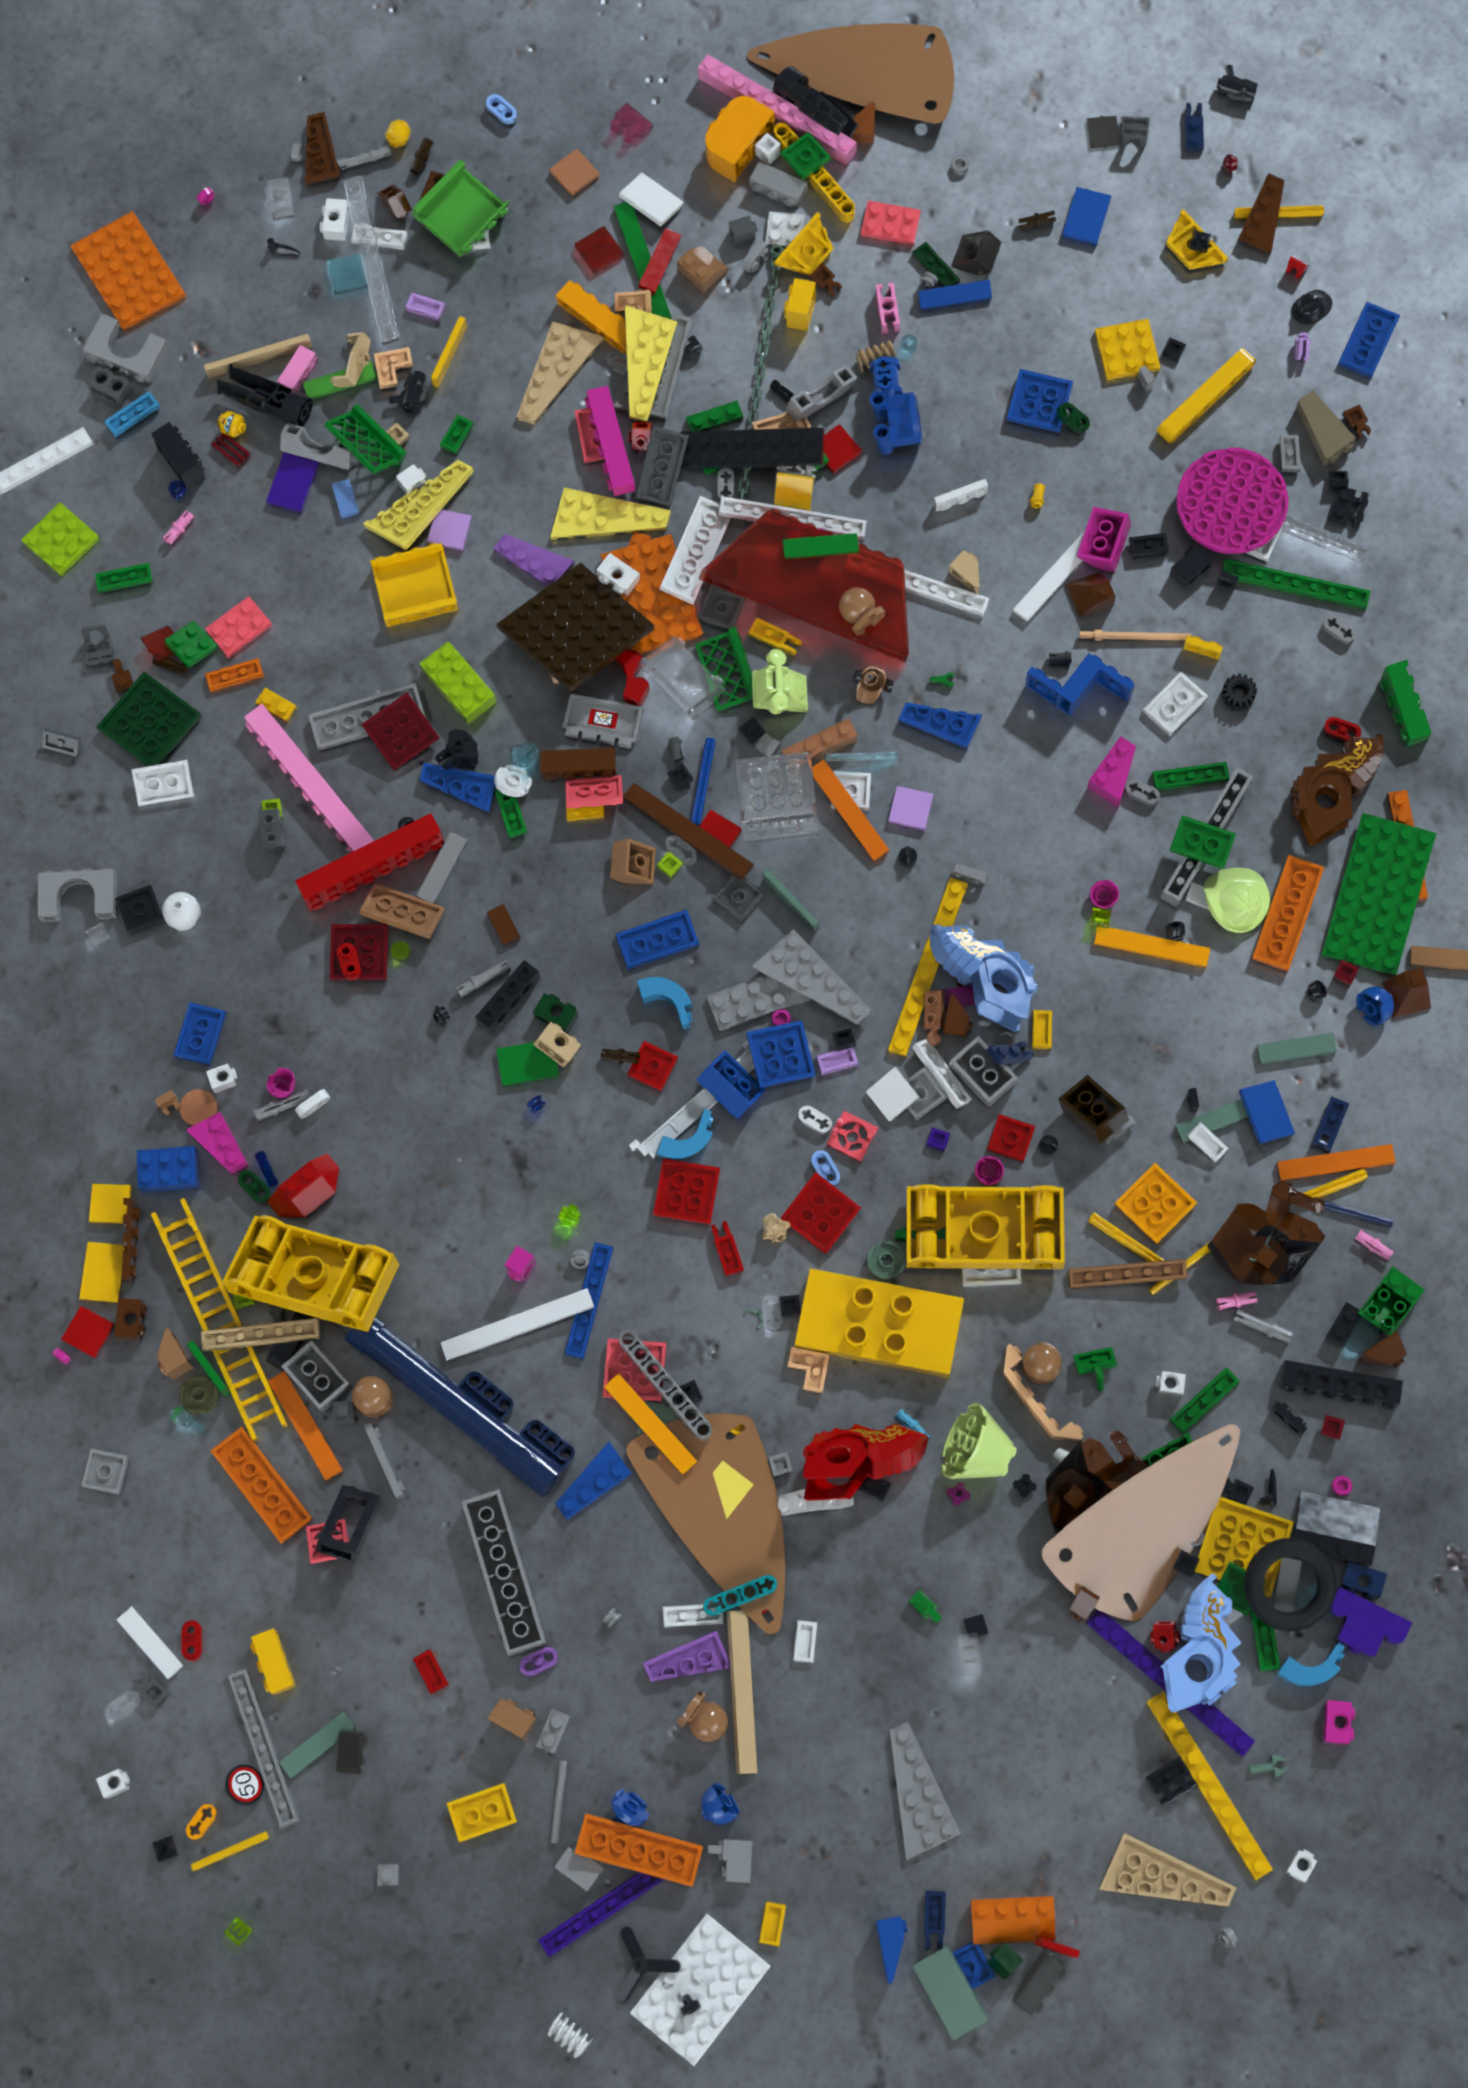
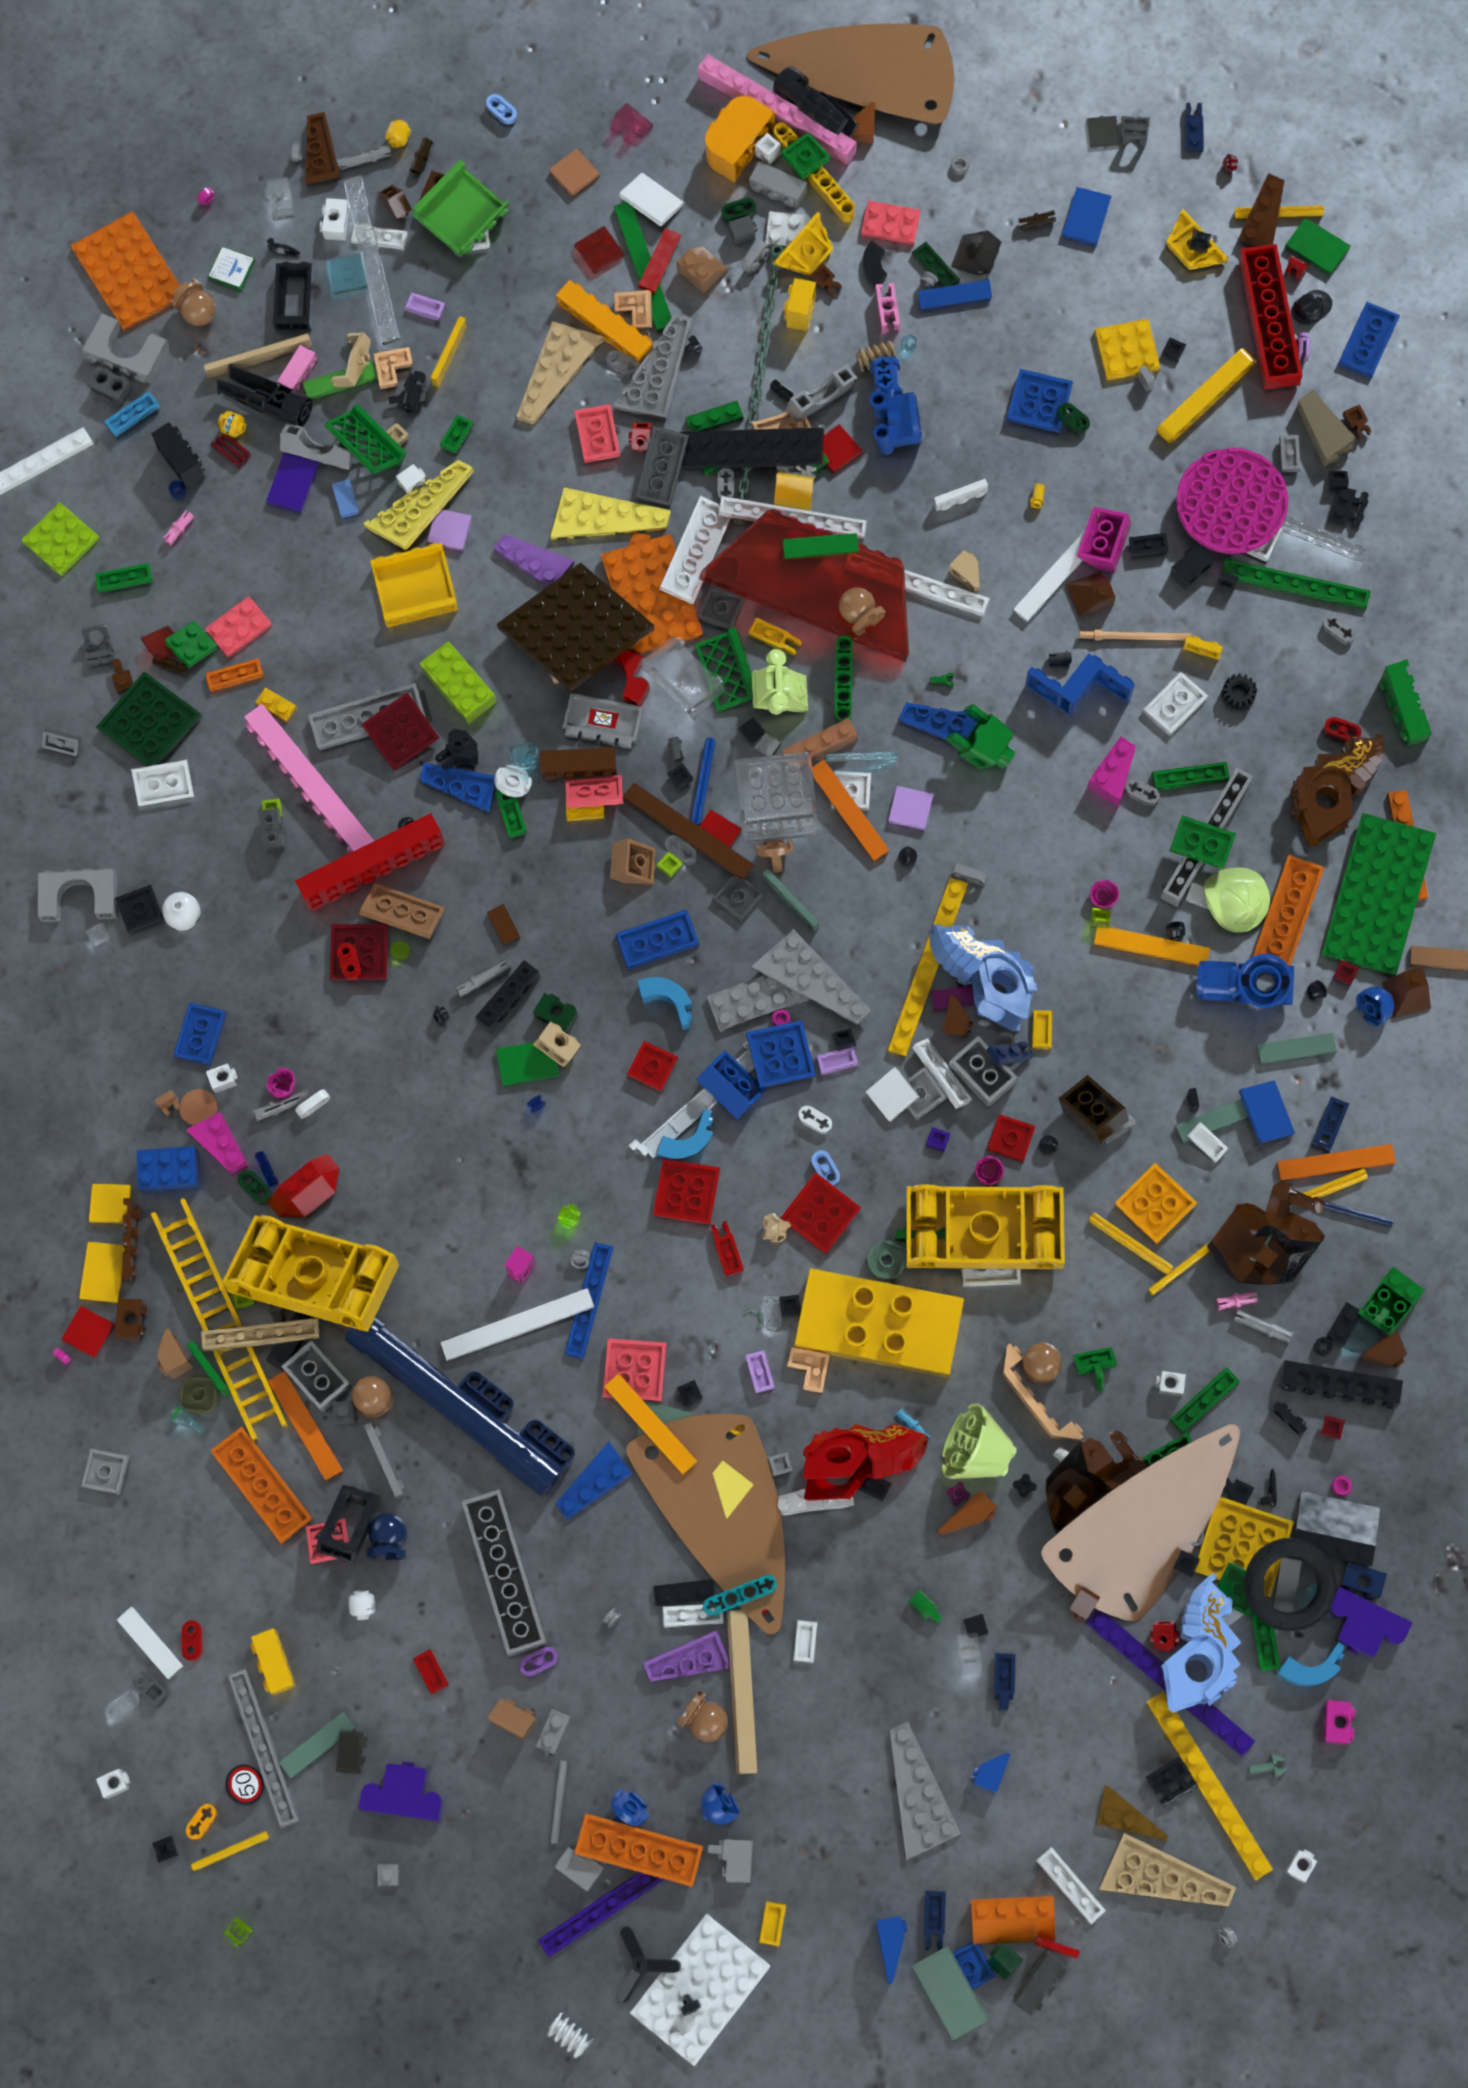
light grey tile [416,832,468,904] -> none
yellow plate [447,1783,517,1843] -> none
dark pink brick [584,385,636,496] -> none
white brick [596,553,640,597] -> none
dark brown pin [601,1048,641,1064] -> none
light grey beam [619,1330,712,1441] -> none
light yellow wing [625,305,677,423] -> none
coral piece [827,1111,878,1162] -> none
medium nougat cap [852,665,894,704] -> none
nougat plate [924,990,945,1046] -> none
medium nougat tile [1068,1259,1188,1289] -> none
black piece [1216,65,1258,102] -> none
bright pink pin [1355,1229,1394,1261] -> none
none -> medium nougat tile [170,279,216,326]
none -> white tile [207,246,256,291]
none -> black piece [273,262,314,331]
none -> white head [348,1590,375,1620]
none -> dark purple brick [359,1762,443,1822]
none -> dark blue tile [366,1513,407,1560]
none -> black plate [653,1579,715,1607]
none -> dark green plate [721,198,756,222]
none -> lavender plate [745,1350,775,1394]
none -> medium nougat tile [755,839,794,873]
none -> green beam [834,635,853,724]
none -> black tile [863,240,887,289]
none -> dark orange slope [937,1490,997,1536]
none -> green piece [945,704,1015,770]
none -> blue slope [971,1753,1011,1794]
none -> dark blue hinge [994,1653,1016,1711]
none -> white tile [1036,1847,1106,1925]
none -> pearl gold wing [1097,1785,1168,1841]
none -> blue piece [1197,954,1295,1008]
none -> red brick [1238,244,1303,390]
none -> green tile [1285,218,1351,275]
none -> black bush [1314,1337,1333,1355]

